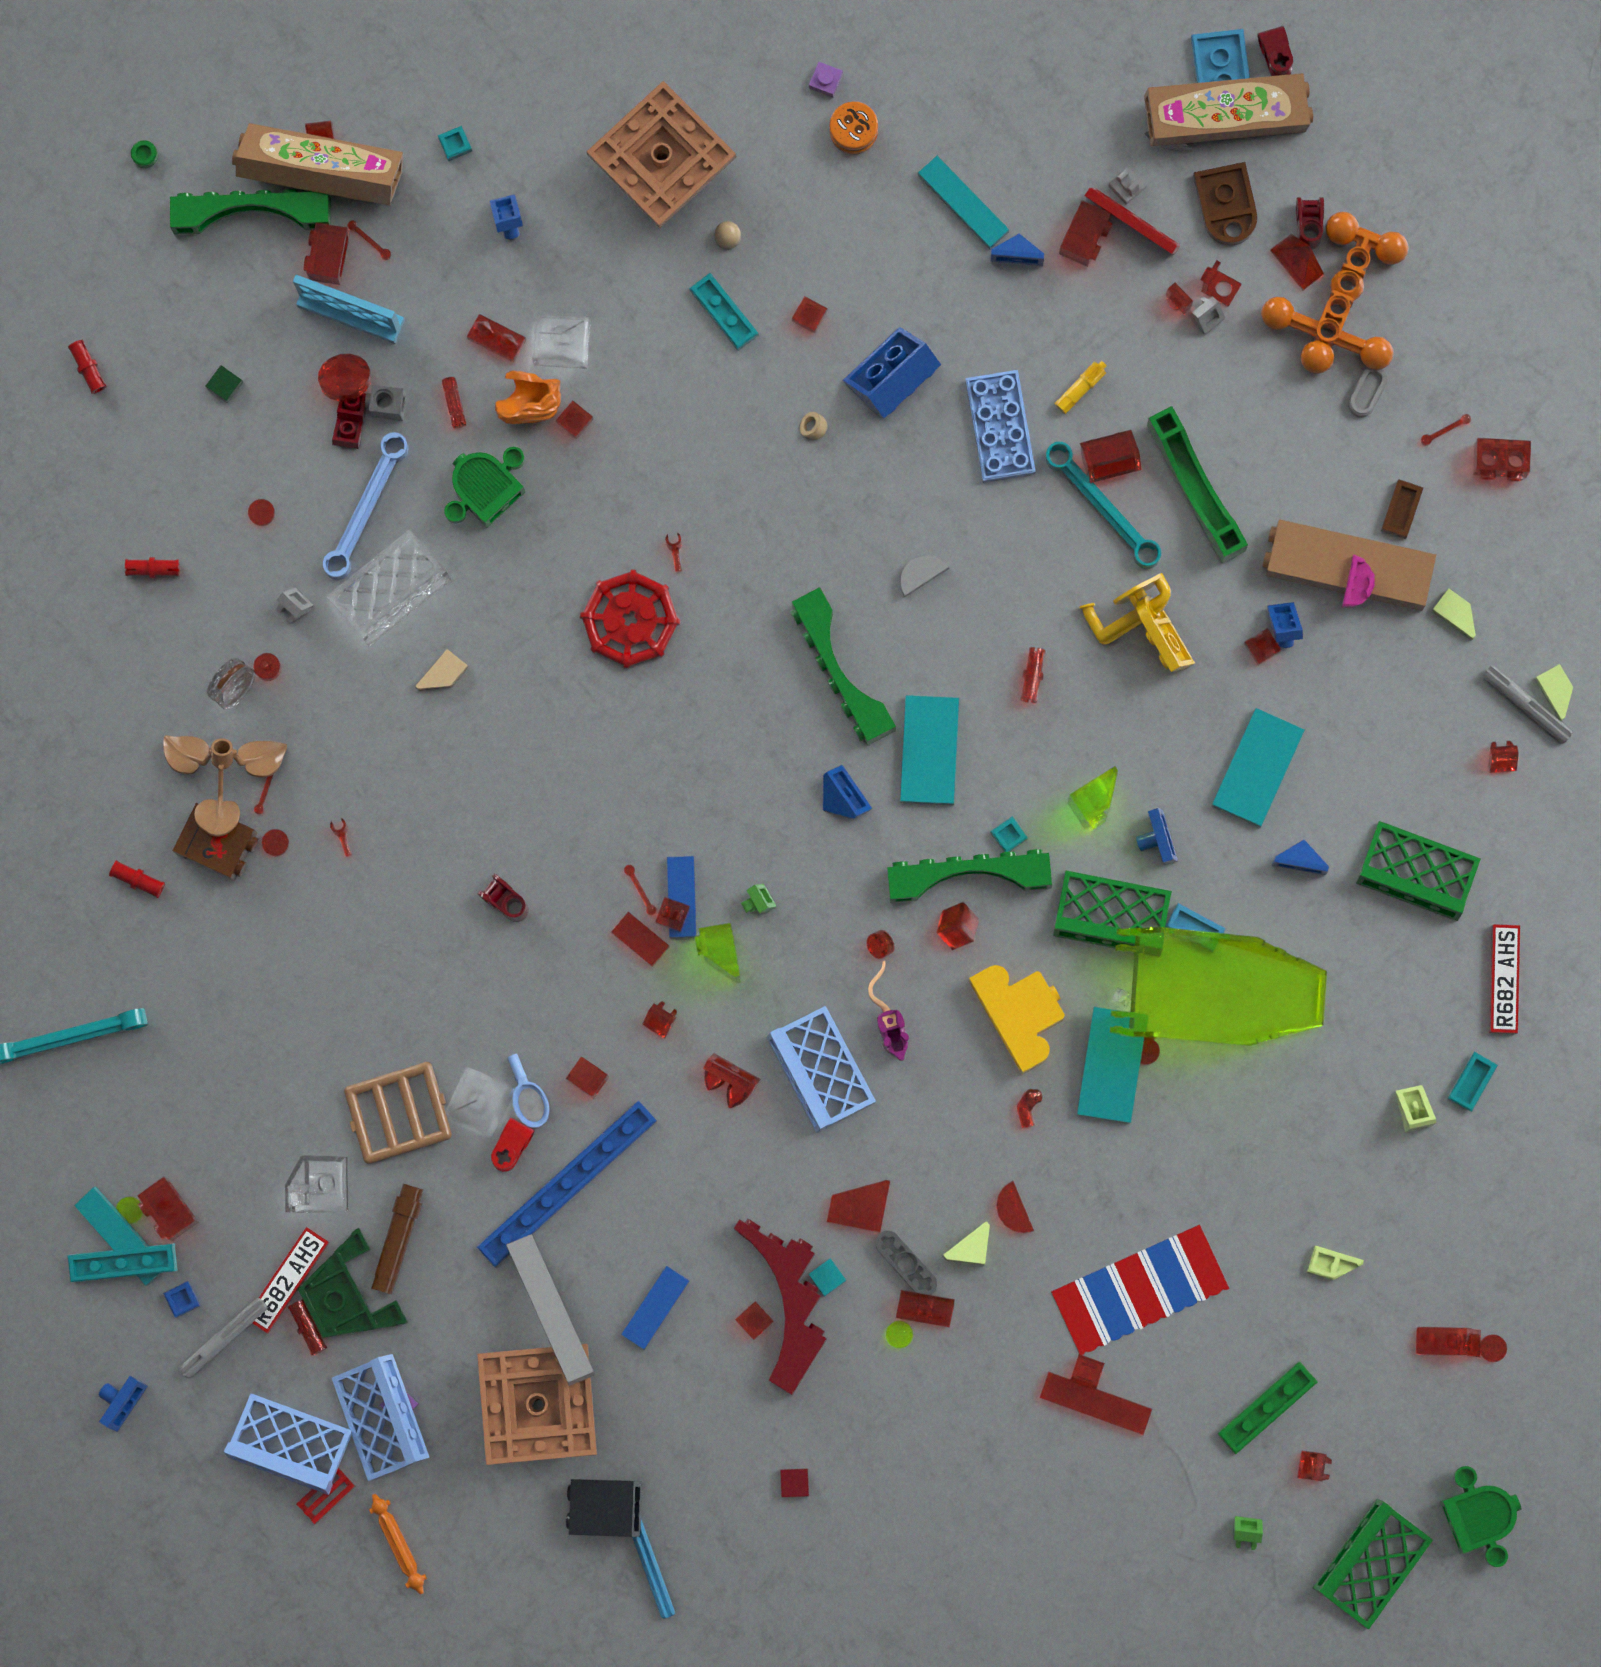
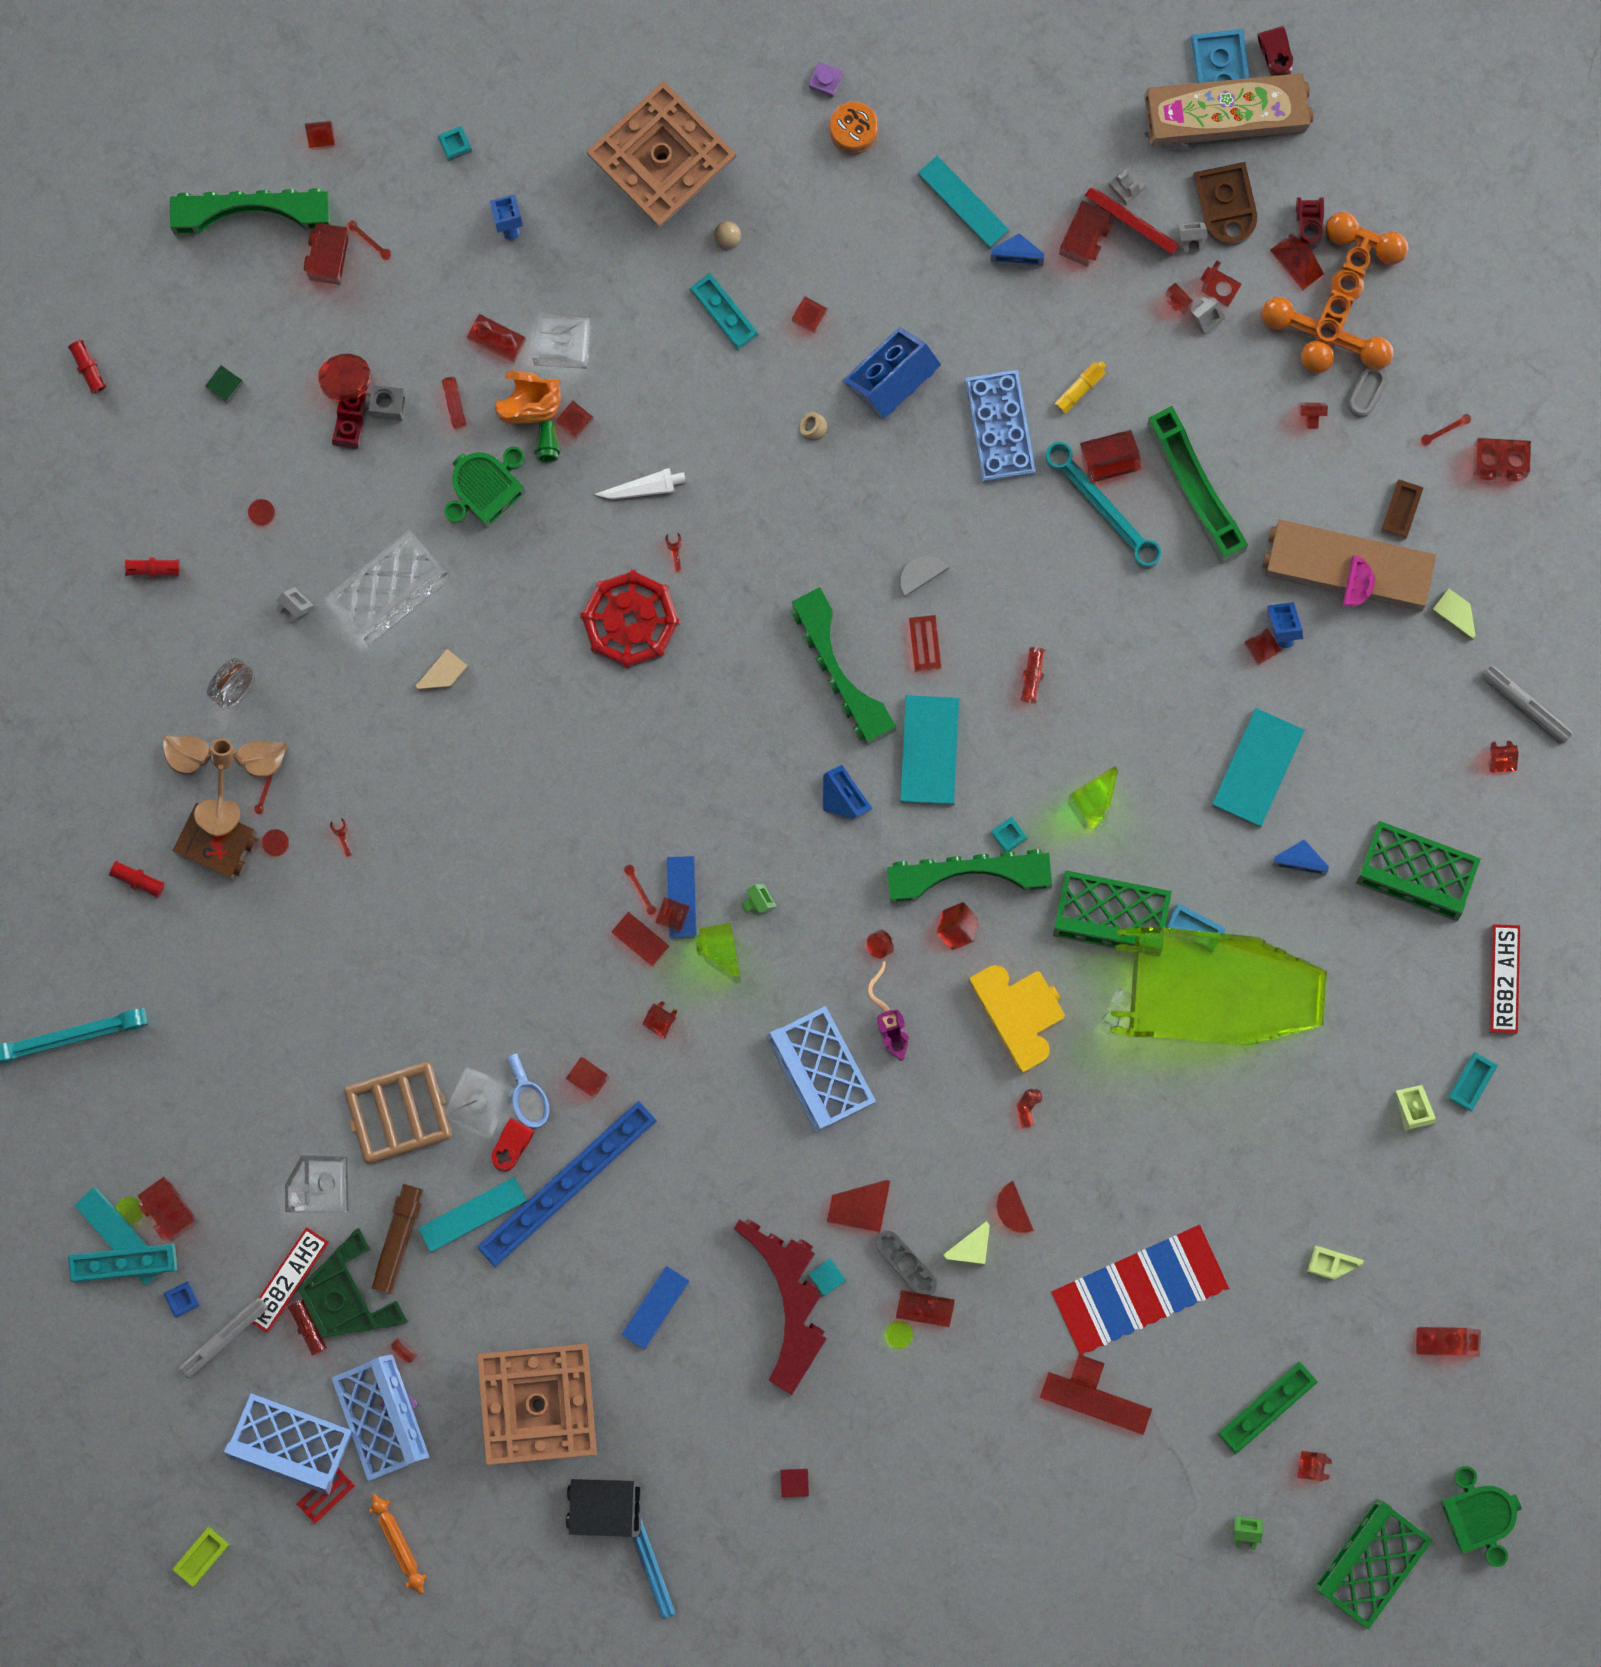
blue tile [99,1376,148,1432] -> none
green tile [131,140,158,168] -> none
medium nougat brick [232,123,403,206] -> none
clear red tile [253,653,281,681] -> none
medium azure fence [293,275,405,344] -> none
light blue piece [323,432,409,580] -> none
dark red piece [477,873,529,922] -> none
light grey tile [506,1234,594,1386] -> none
clear red tile [703,1053,761,1108] -> none
clear red plate [735,1301,774,1340] -> none
teal tile [1077,1007,1148,1123] -> none
yellow plate [1079,573,1195,672] -> none
blue tile [1136,808,1178,864] -> none
clear red piece [1140,1037,1160,1065] -> none
clear red piece [1479,1334,1507,1362] -> none
yellowish green tile [1535,664,1573,721] -> none
none -> lime tile [172,1527,230,1587]
none -> clear red tile [391,1337,418,1363]
none -> teal tile [418,1177,527,1253]
none -> green cone [534,421,560,463]
none -> white bar [594,468,686,500]
none -> clear red tile [909,615,941,672]
none -> light grey tile [1178,222,1208,251]
none -> clear red tile [1298,402,1328,429]

